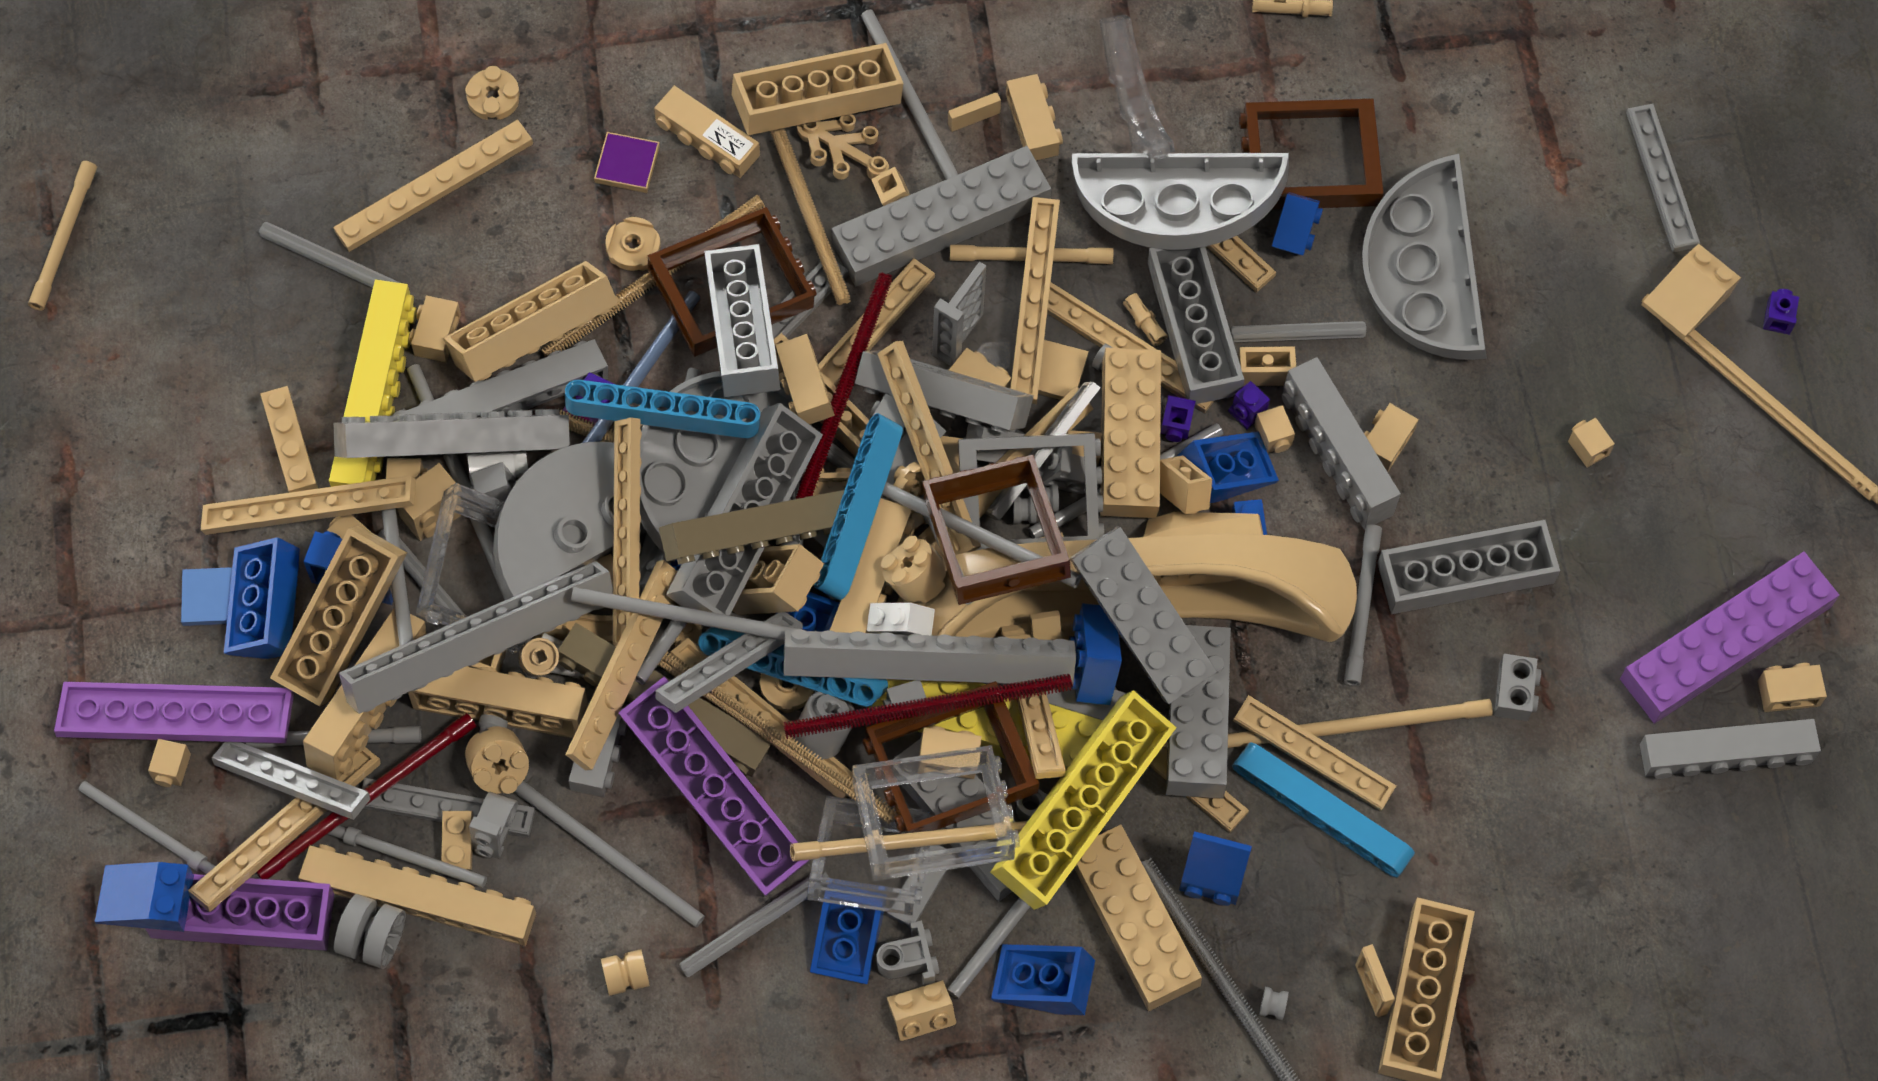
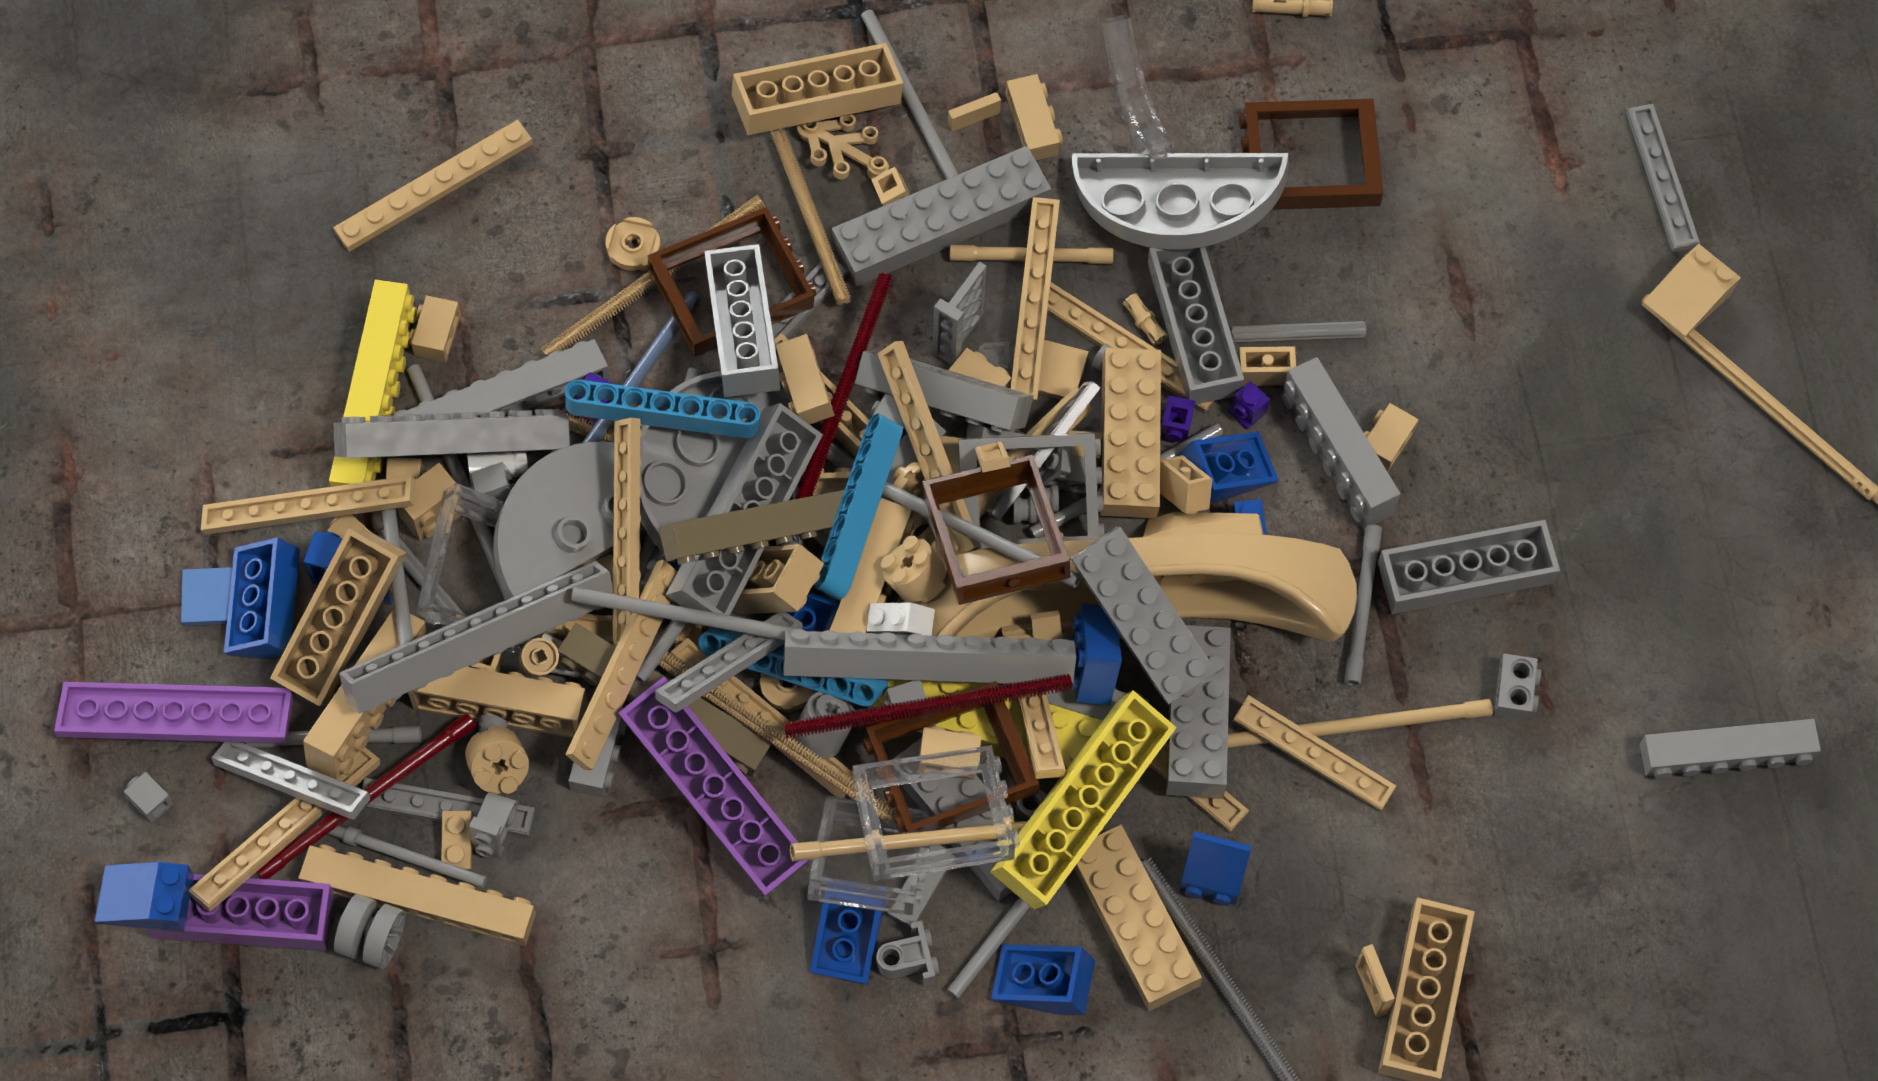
tan piece [28,161,97,311] -> none
light grey bar [79,781,215,874] -> none
tan brick [148,739,191,787] -> none
light grey axle [259,222,400,288] -> none
tan brick [260,386,318,493] -> none
tan brick [443,261,618,382] -> none
tan plate [465,66,520,120] -> none
light grey piece [514,781,705,928] -> none
dark purple tile [594,132,660,193] -> none
tan wheel [601,949,650,996] -> none
tan brick [654,85,760,178] -> none
light grey axle [679,869,830,977] -> none
tan tile [818,258,935,387] -> none
tan bracket [887,981,956,1041] -> none
tan tile [1206,236,1276,293] -> none
dark azure beam [1232,742,1415,878] -> none
tan brick [1254,405,1295,453] -> none
light grey wheel [1259,986,1289,1020] -> none
blue brick [1272,192,1323,255] -> none
light grey plate [1362,154,1487,360] -> none
tan brick [1568,418,1615,468] -> none
medium lavender brick [1620,552,1839,724] -> none
tan brick [1758,663,1827,712] -> none
dark purple brick [1763,289,1799,335] -> none
none -> light grey brick [124,772,174,823]
none -> tan tile [975,442,1011,473]

